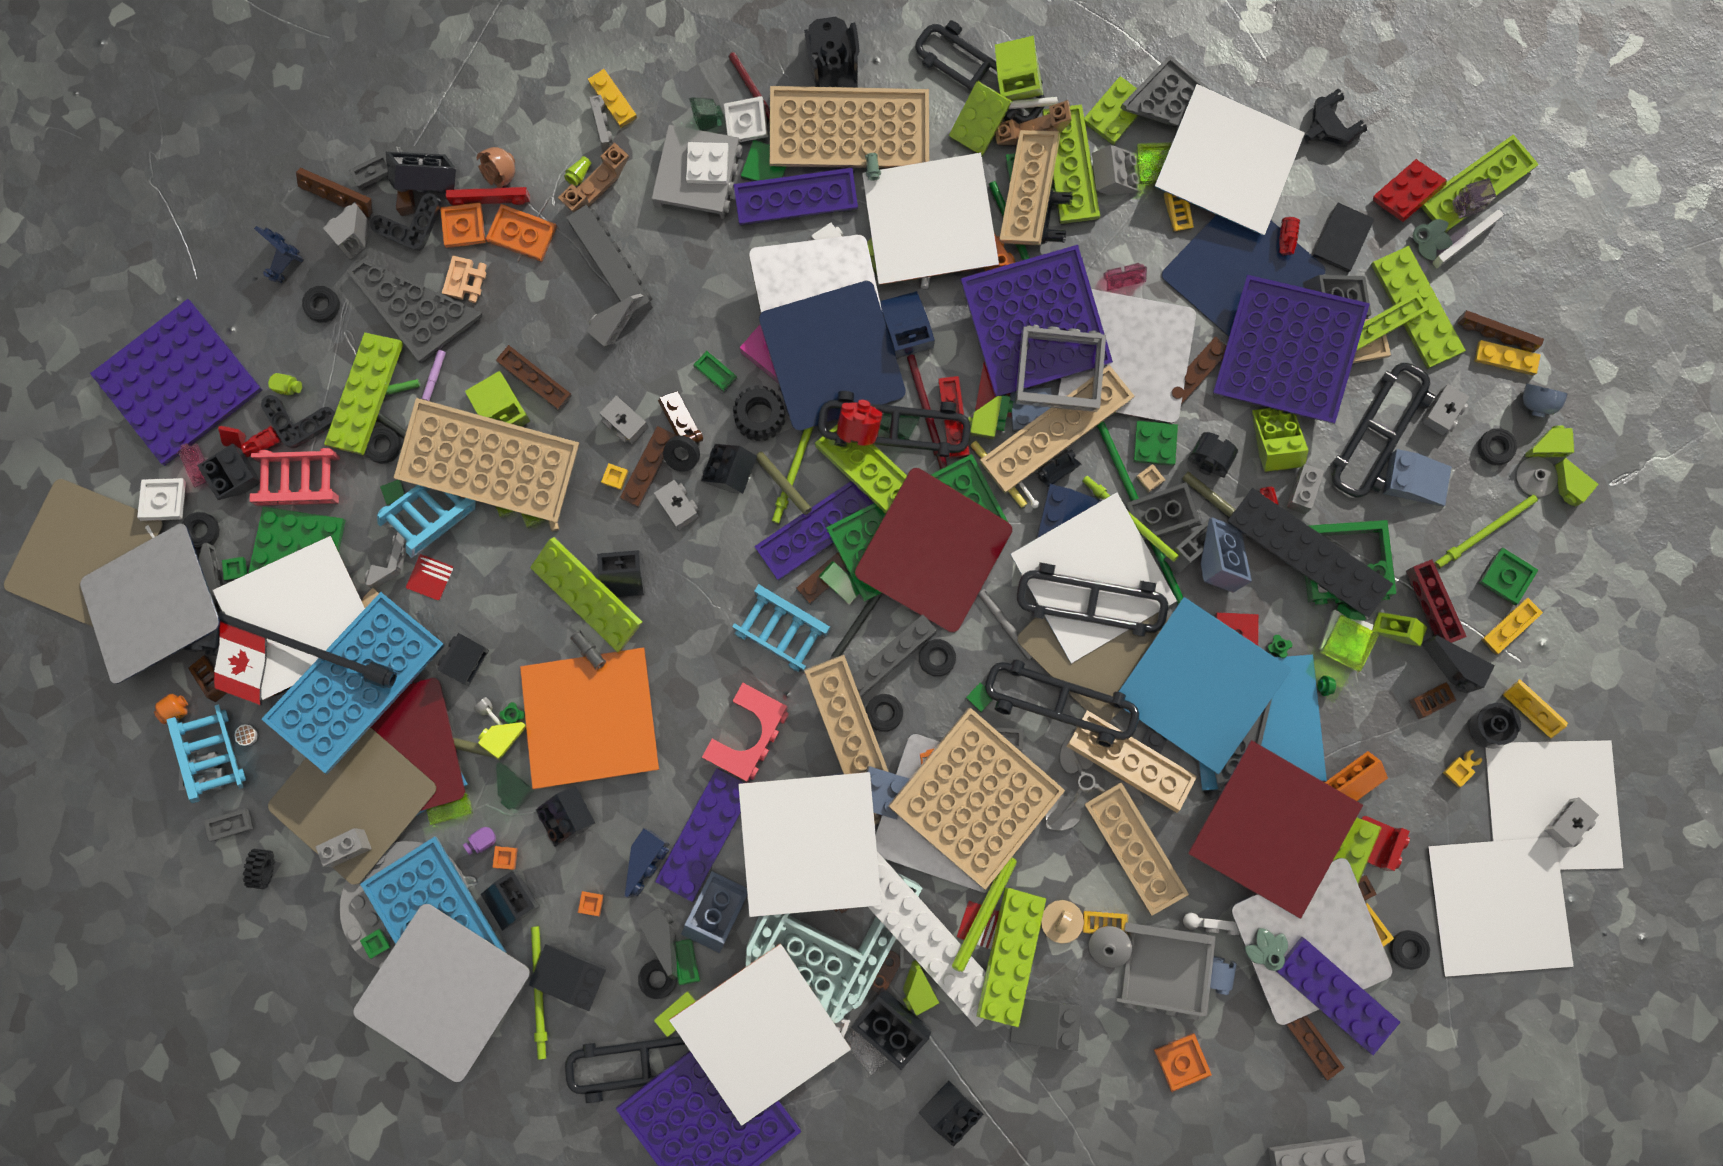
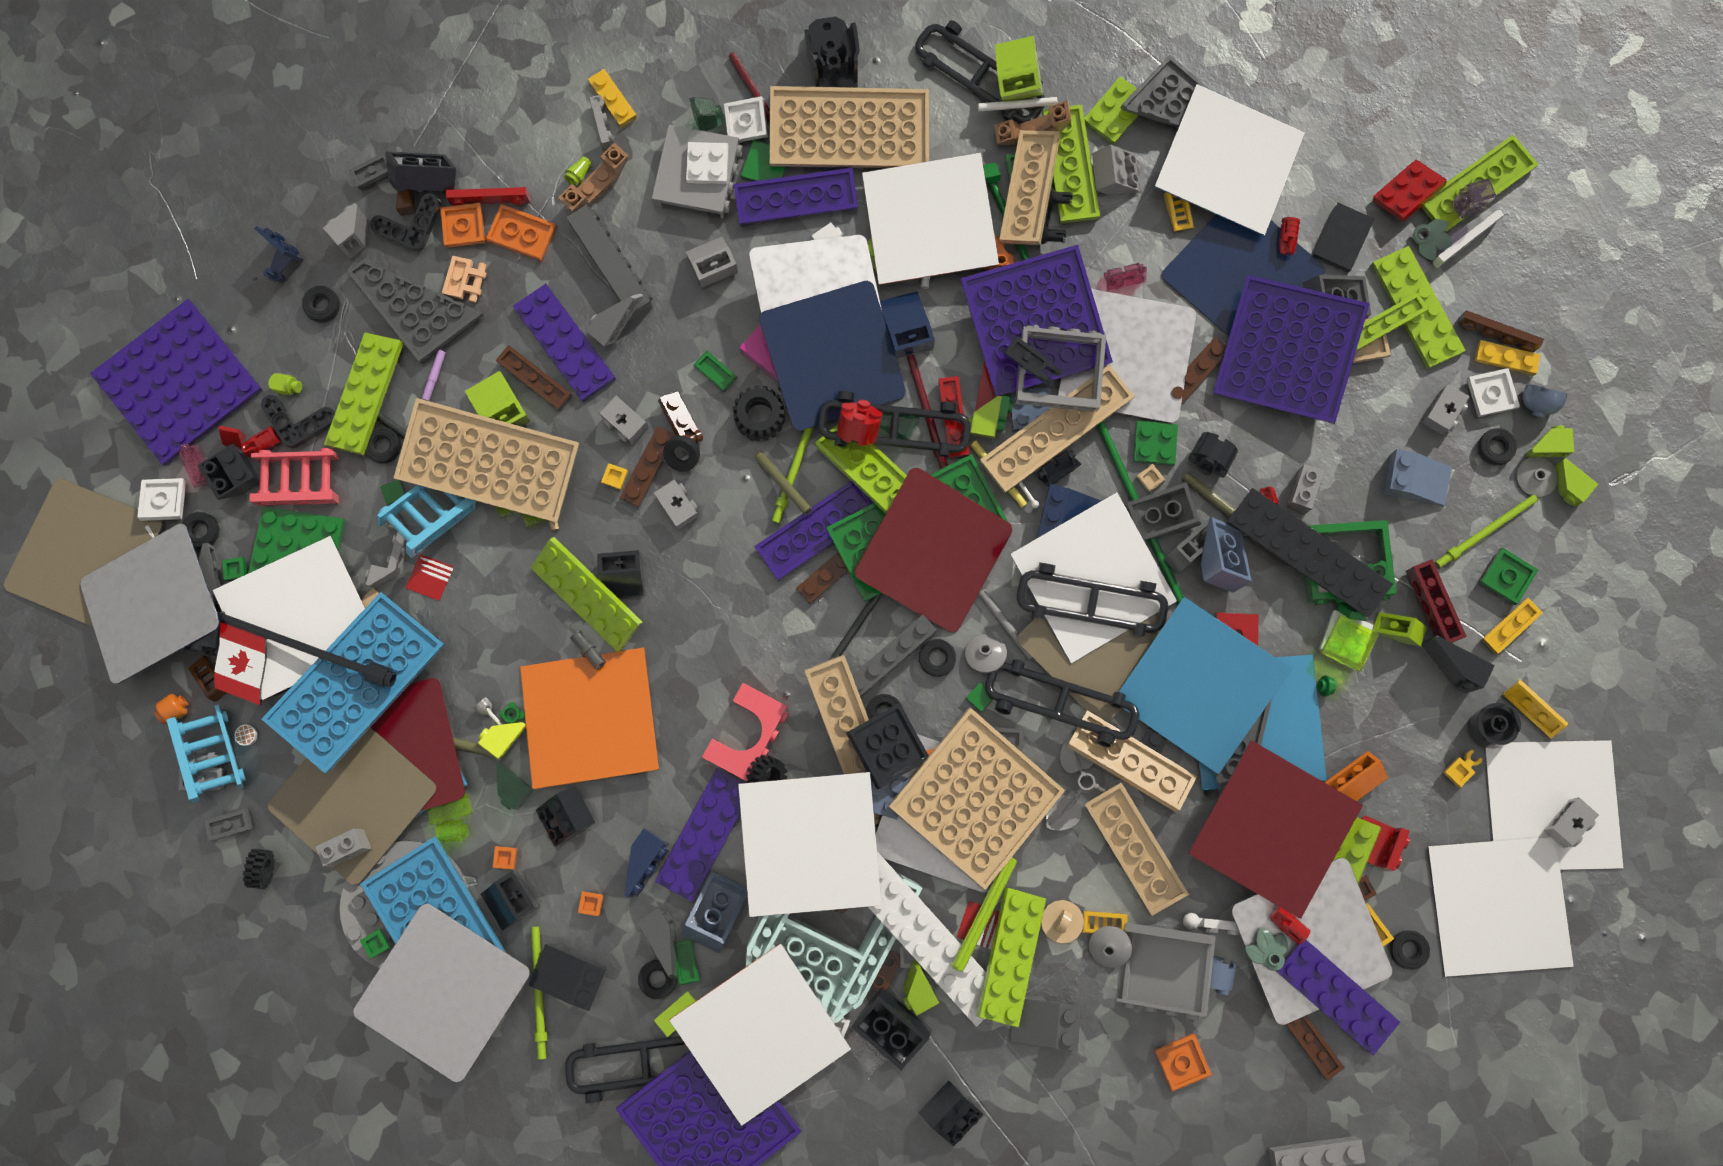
reddish brown plate [296,167,373,218] -> none
bright green piece [385,379,420,395] -> none
black slope [437,633,489,687] -> none
medium lavender arm [463,827,496,855] -> none
nougat cylinder [476,147,515,188] -> none
black slope [701,444,757,494] -> none
medium azure fence [732,584,830,672] -> none
tile [819,561,859,604] -> none
sand green pin [865,153,881,181] -> none
lime plate [948,81,1012,156] -> none
lime bar [1082,476,1179,562] -> none
clear neon green plate [1136,142,1173,184] -> none
lime slope [1252,408,1309,472] -> none
green plate [1268,635,1293,658] -> none
black connector [1304,89,1367,147] -> none
black bar [1332,363,1436,498] -> none
reddish brown slope [1409,682,1457,719] -> none
none -> clear neon green brick [436,820,469,843]
none -> dark purple plate [513,283,616,402]
none -> light grey slope [685,237,738,288]
none -> black tyre [746,755,787,783]
none -> black plate [846,703,929,790]
none -> light grey dish [965,634,1007,673]
none -> green tile [983,162,1001,183]
none -> black hinge [1004,336,1062,387]
none -> red hinge [1270,907,1311,945]
none -> white plate [1467,368,1520,417]

